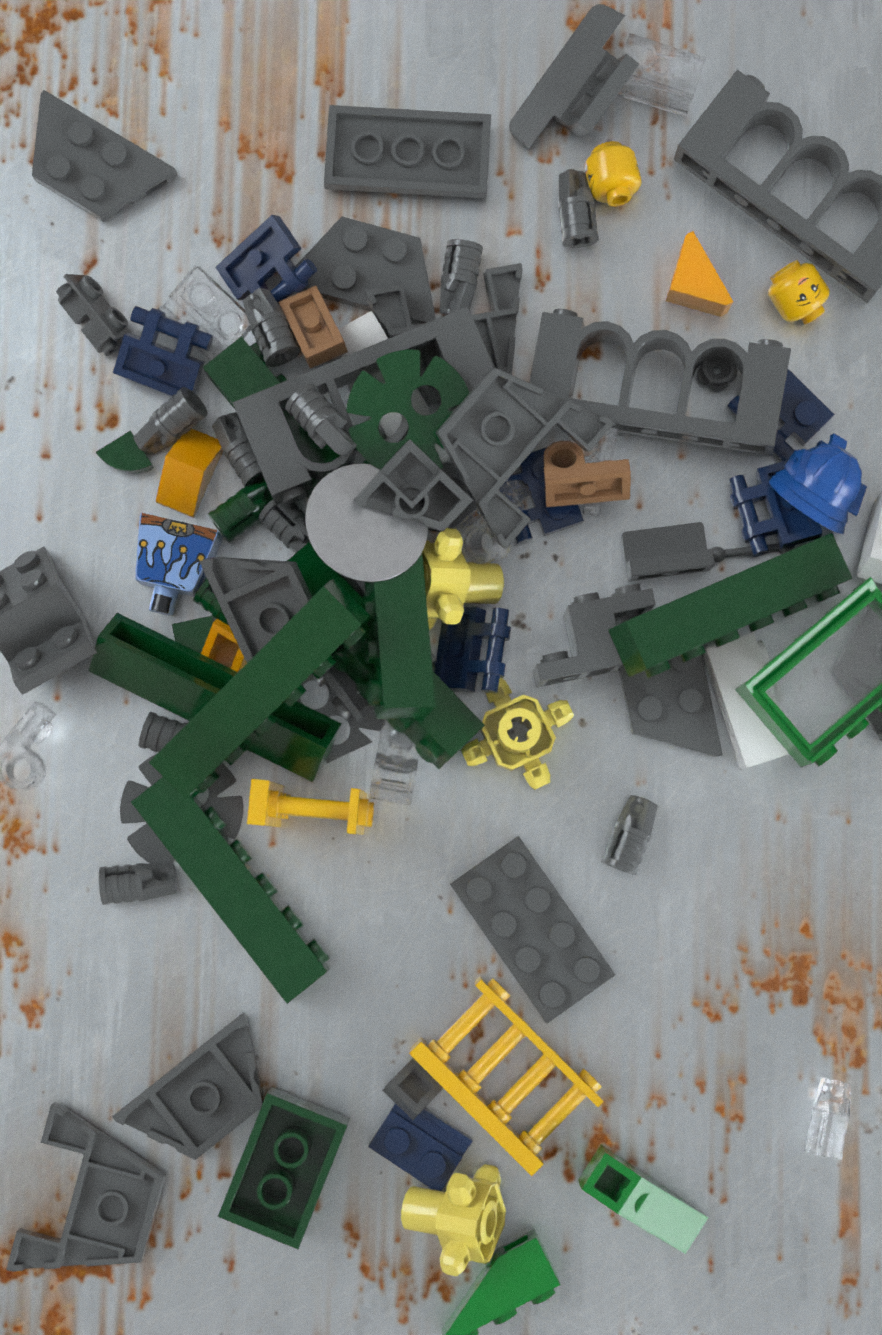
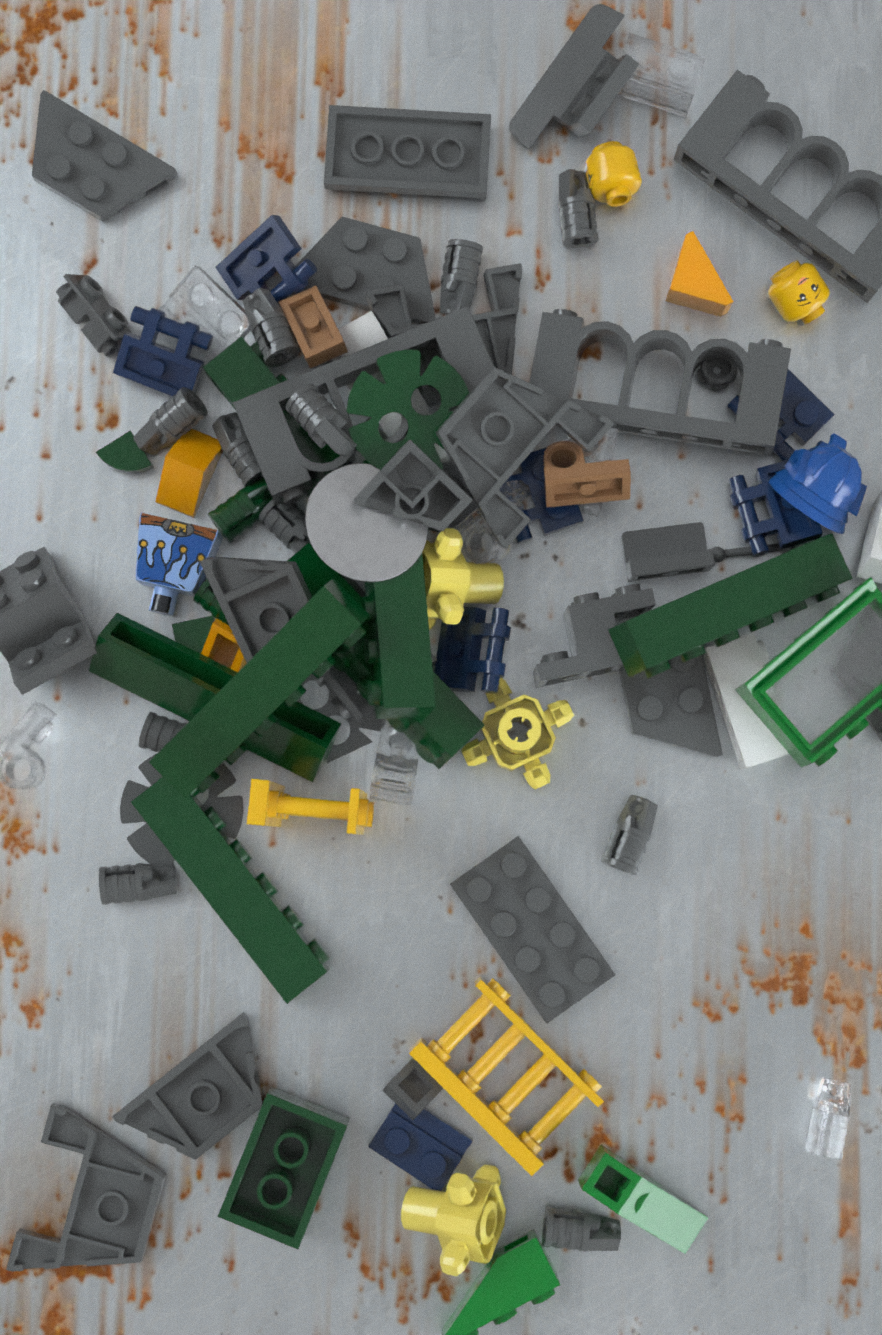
none -> dark grey hinge [542,1207,621,1252]

